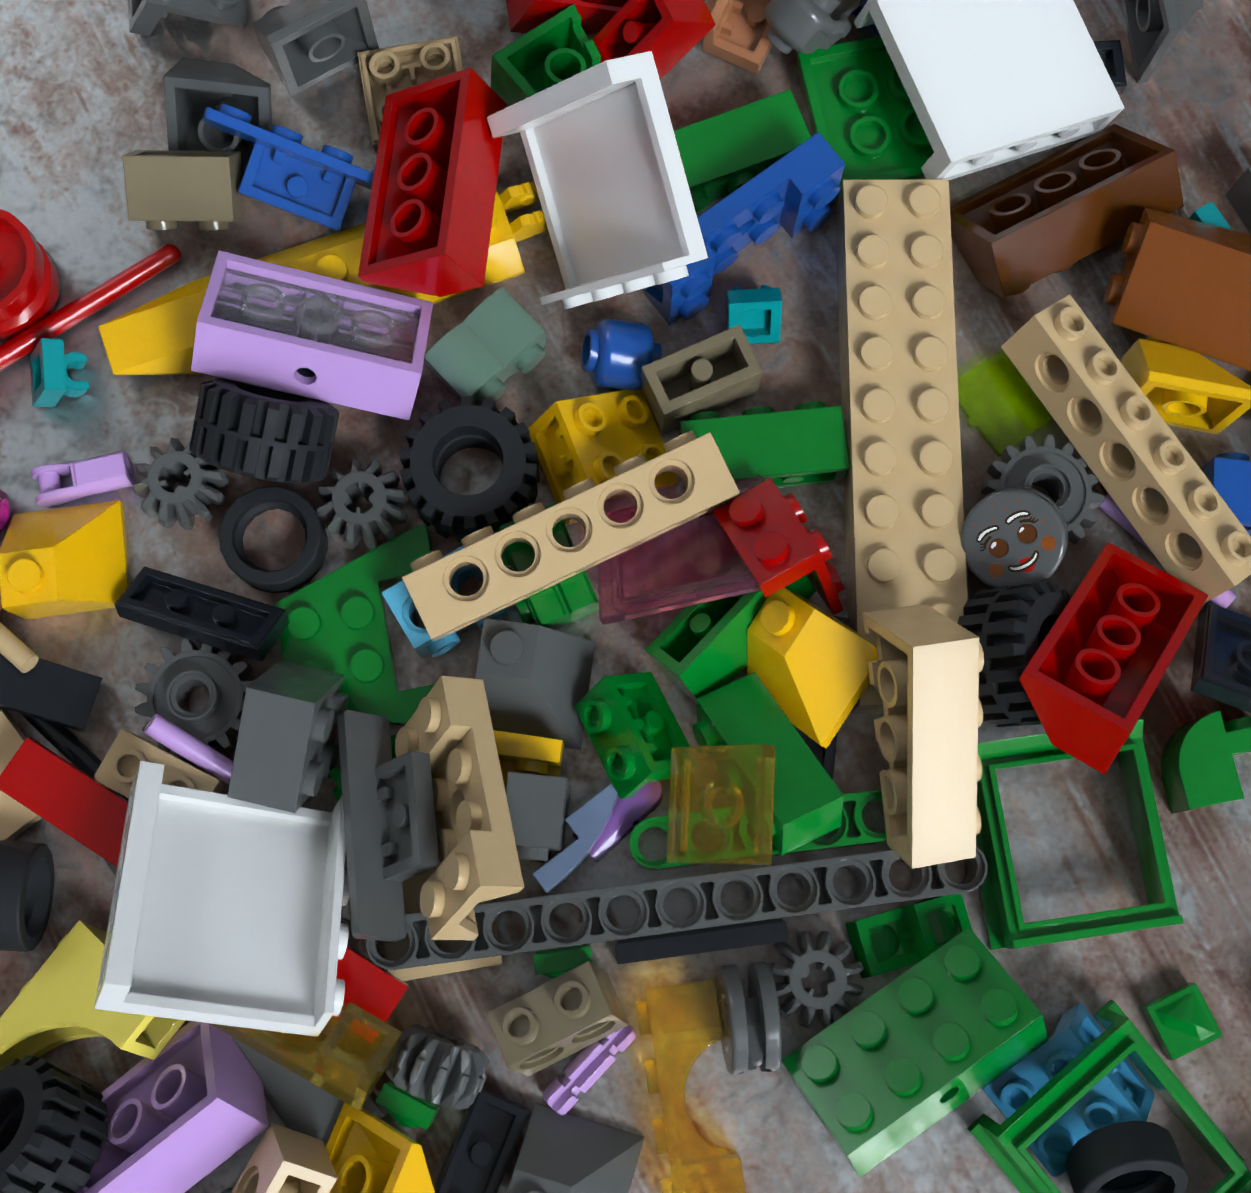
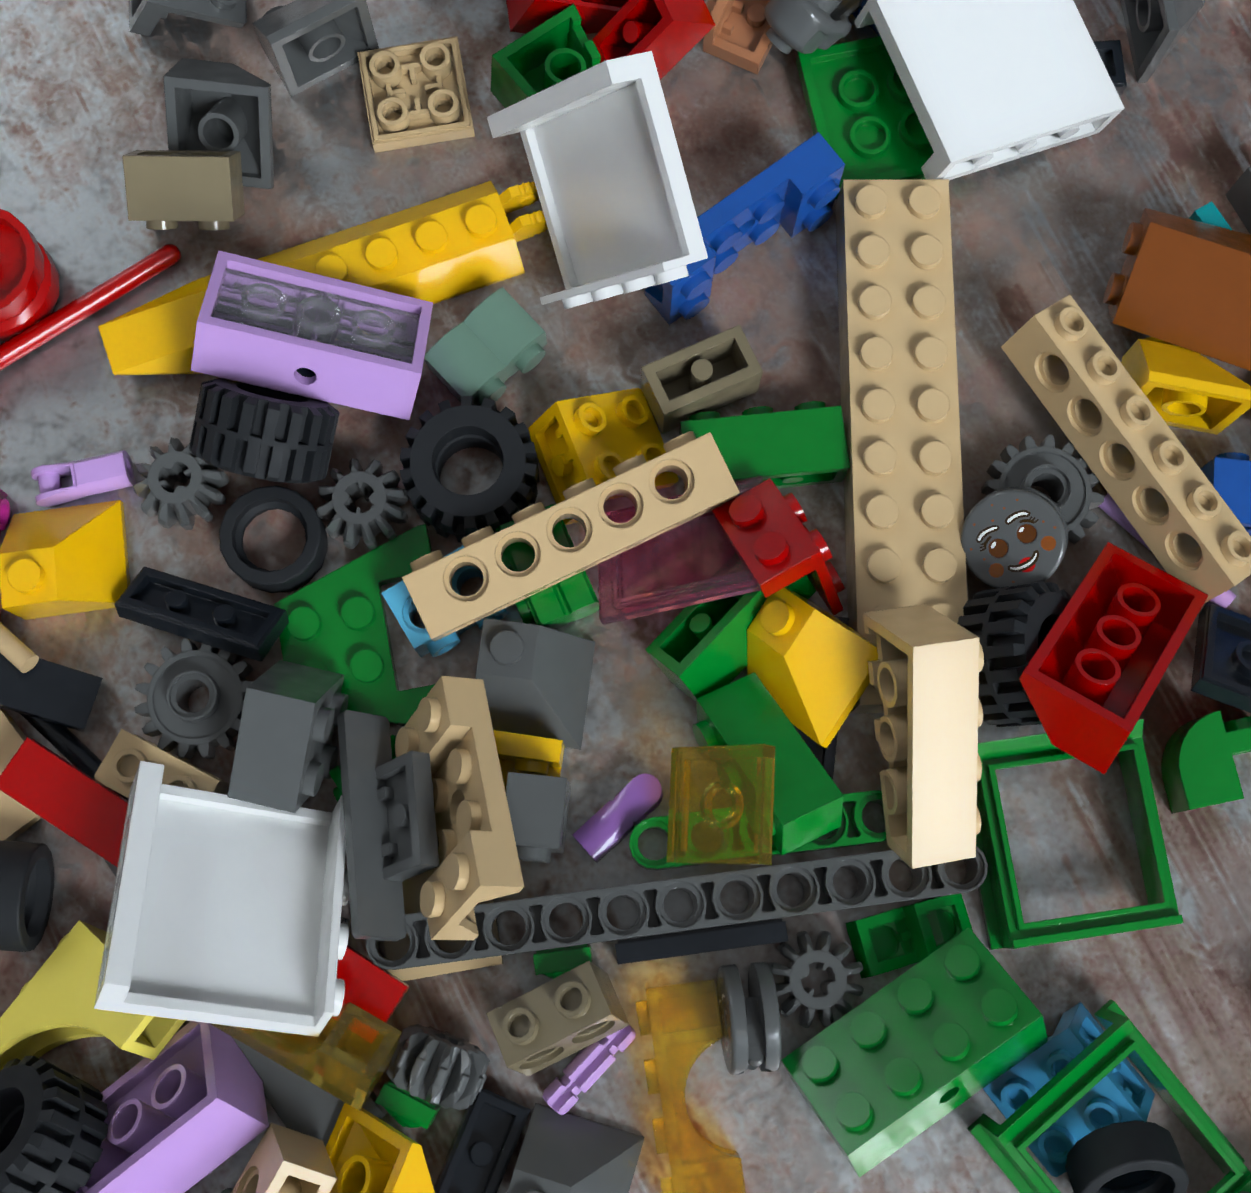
teal tile [29,338,89,408] -> none
lavender bar [143,713,233,785] -> none
blue bracket [203,104,375,232] -> none
red slope [358,67,507,297] -> none
sand blue slope [533,784,618,894] -> none
green bracket [575,671,699,799] -> none
blue head [581,318,662,390] -> none
green brick [674,89,811,213] -> none
teal tile [726,285,782,344] -> none
reddish brown slope [950,124,1184,298] -> none
clear neon green piece [958,349,1053,457] -> none
green tile [1140,982,1223,1060] -> none

